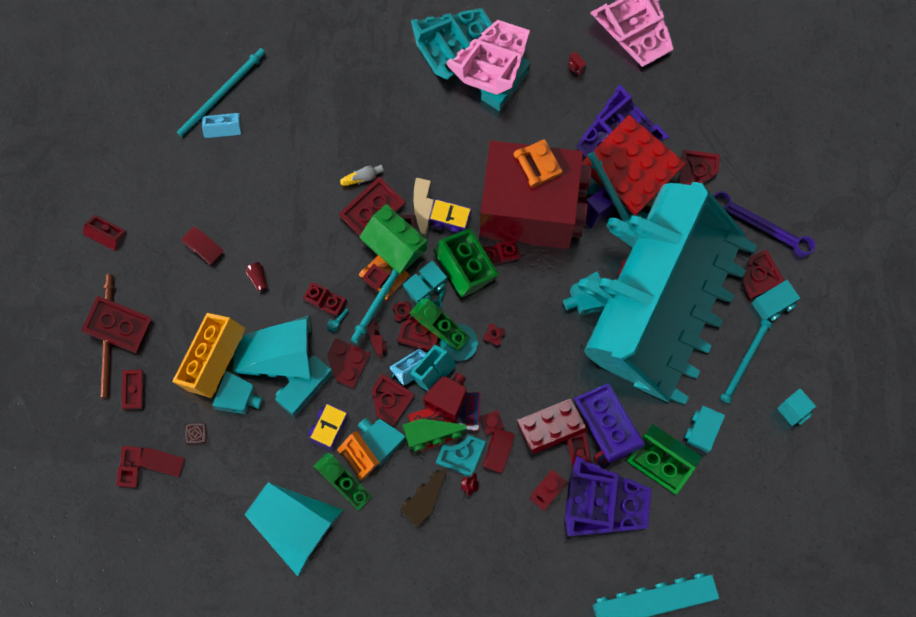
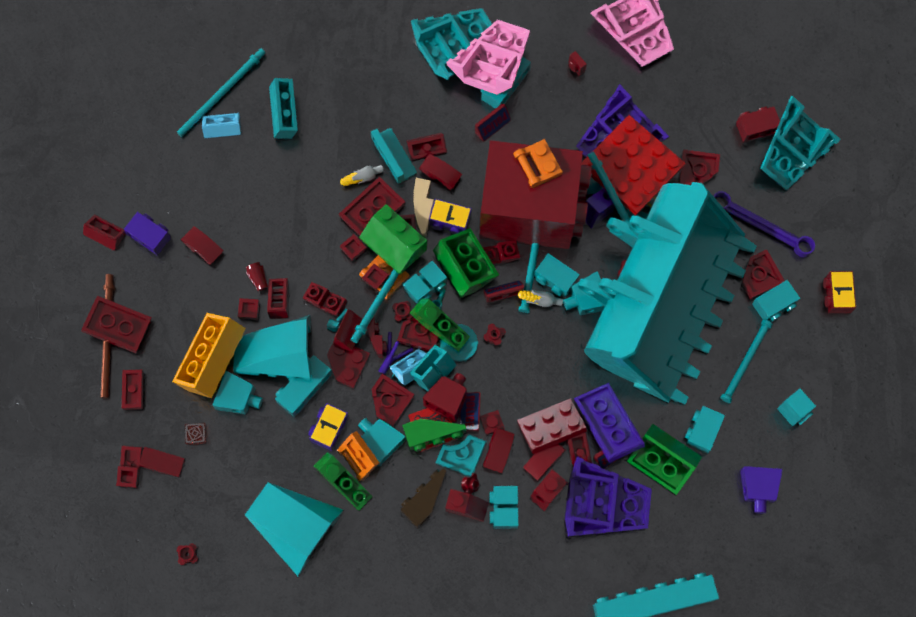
none -> dark purple brick [124,212,171,255]
none -> dark red plate [177,543,198,565]
none -> dark red plate [238,298,260,320]
none -> dark red slope [267,278,289,319]
none -> teal brick [269,78,298,139]
none -> dark red slope [334,309,363,352]
none -> dark red plate [340,234,367,262]
none -> teal panel [371,128,417,184]
none -> dark purple plant [378,332,413,375]
none -> dark red slope [406,133,447,160]
none -> dark red slope [419,154,462,190]
none -> dark red slope [445,489,489,522]
none -> slope [475,103,511,141]
none -> dark red slope [484,280,524,303]
none -> teal piece [489,486,518,529]
none -> teal bar [518,243,539,313]
none -> light grey piece [518,290,563,307]
none -> dark red slope [523,443,566,481]
none -> teal brick [534,253,580,297]
none -> dark red brick [736,106,780,143]
none -> dark purple torso [740,466,782,514]
none -> teal wedge [760,96,841,190]
none -> brick [823,271,856,313]

